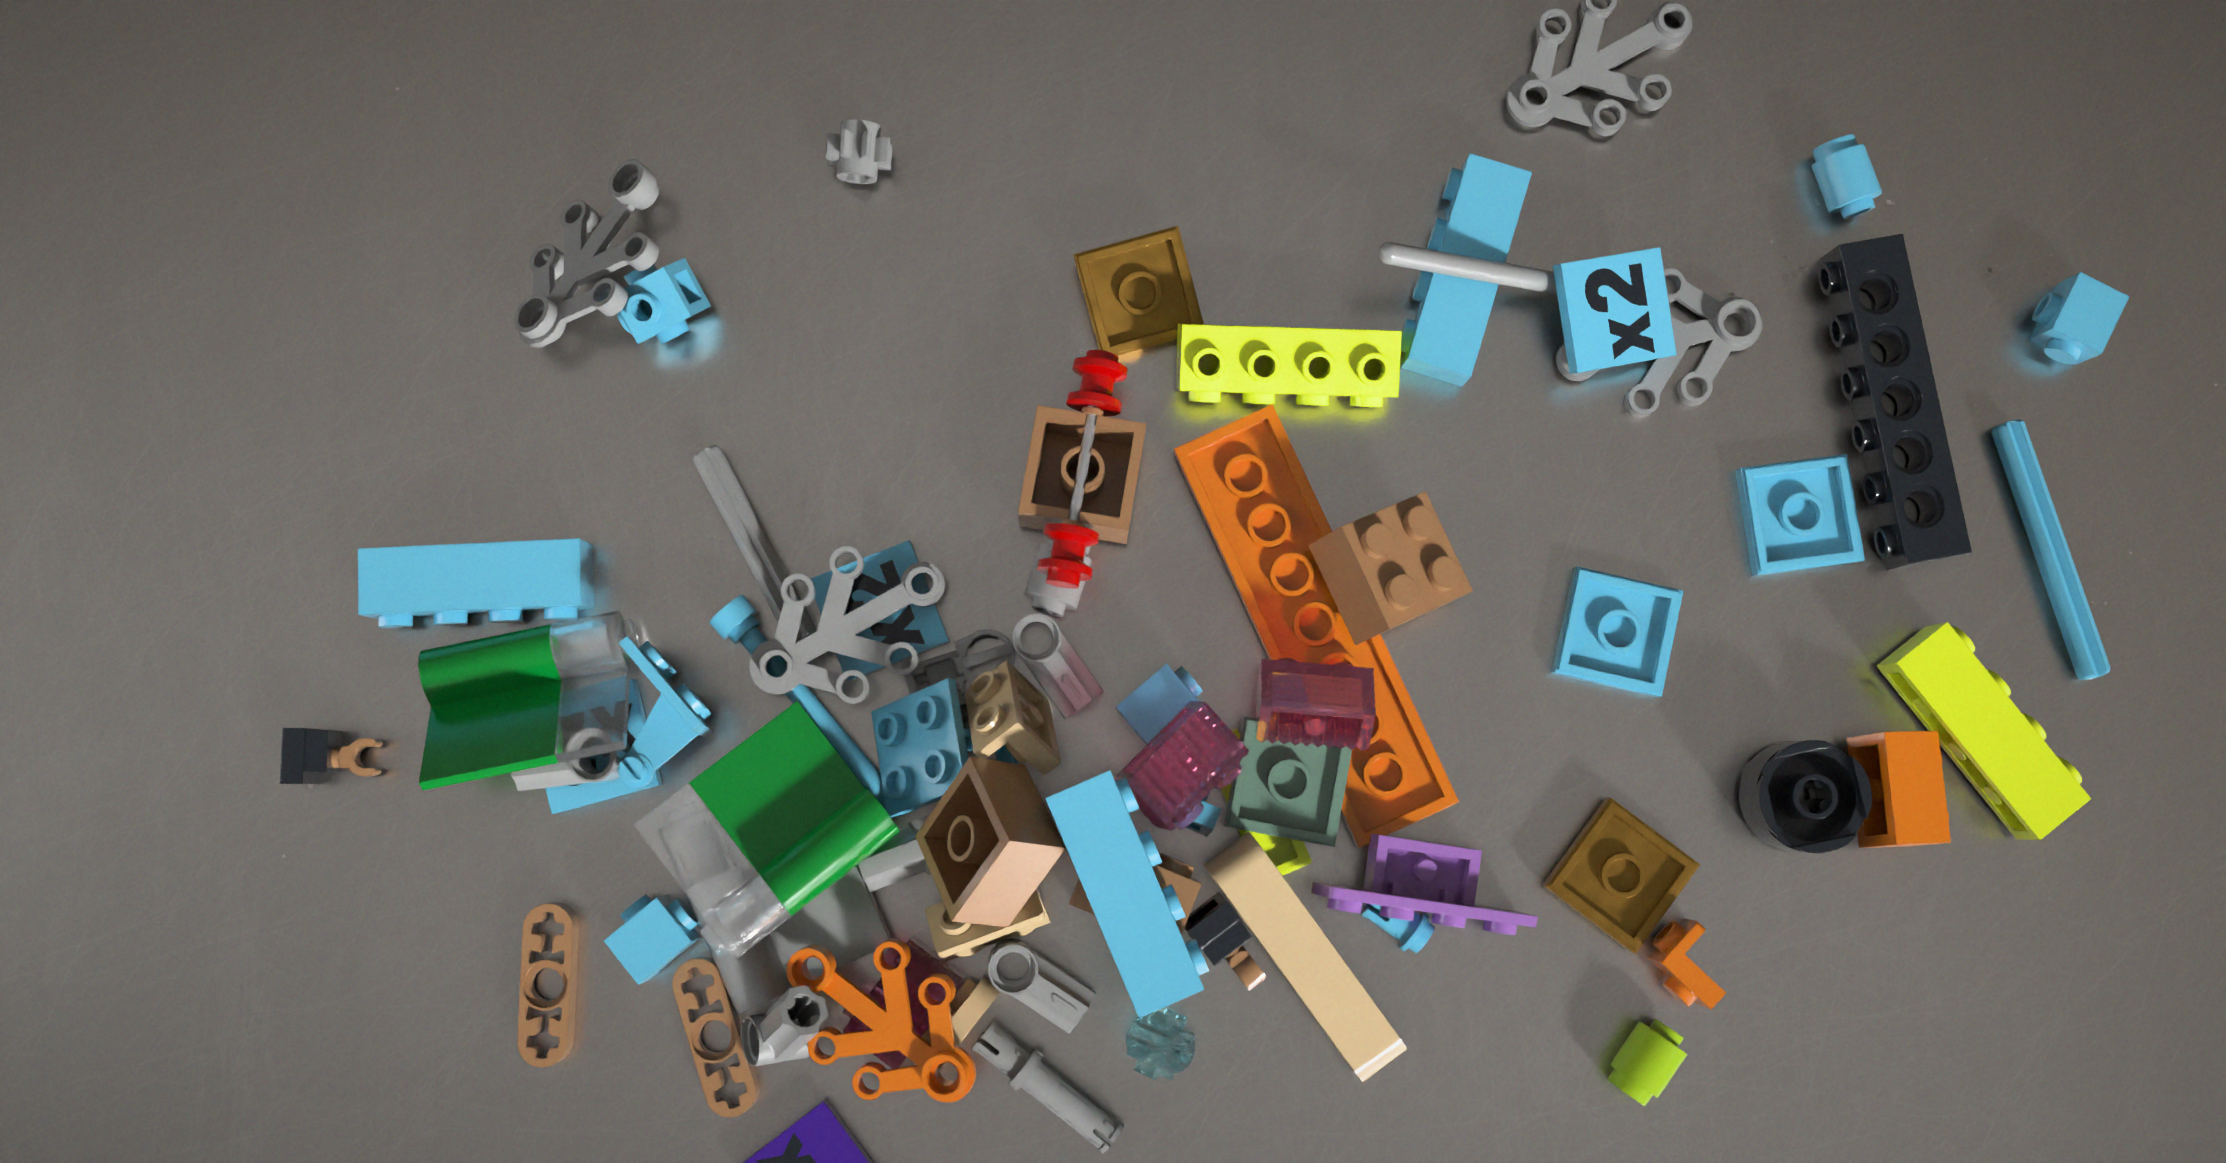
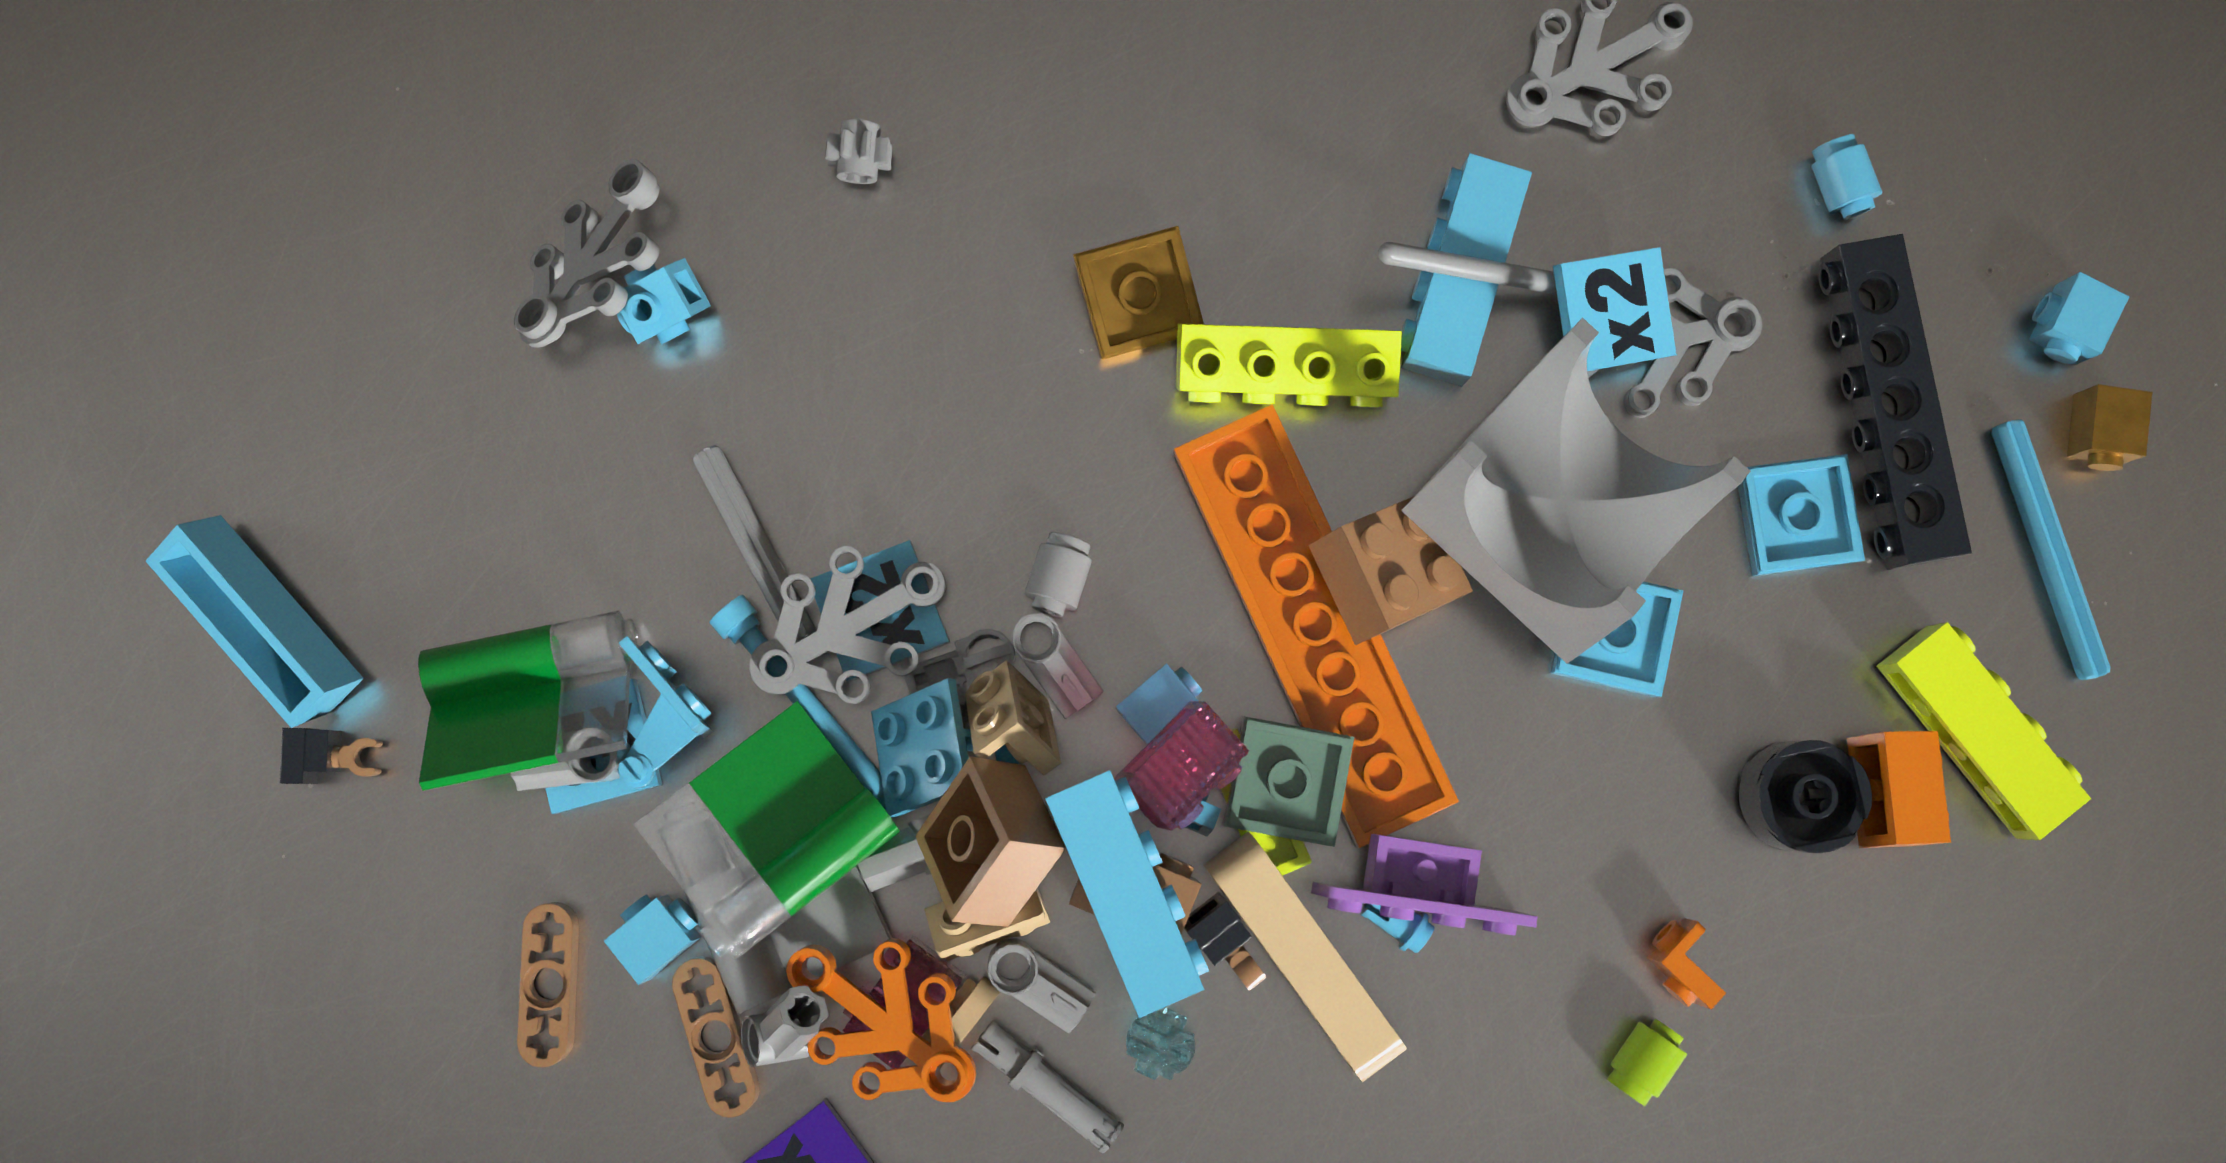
medium azure brick [358,538,594,628] -> none
medium nougat brick [1018,350,1147,589] -> none
clear pink brick [1256,658,1376,751] -> none
pearl gold plate [1542,797,1700,954] -> none
none -> medium azure brick [146,515,364,728]
none -> light grey piece [1401,317,1751,664]
none -> pearl gold brick [2067,384,2153,471]

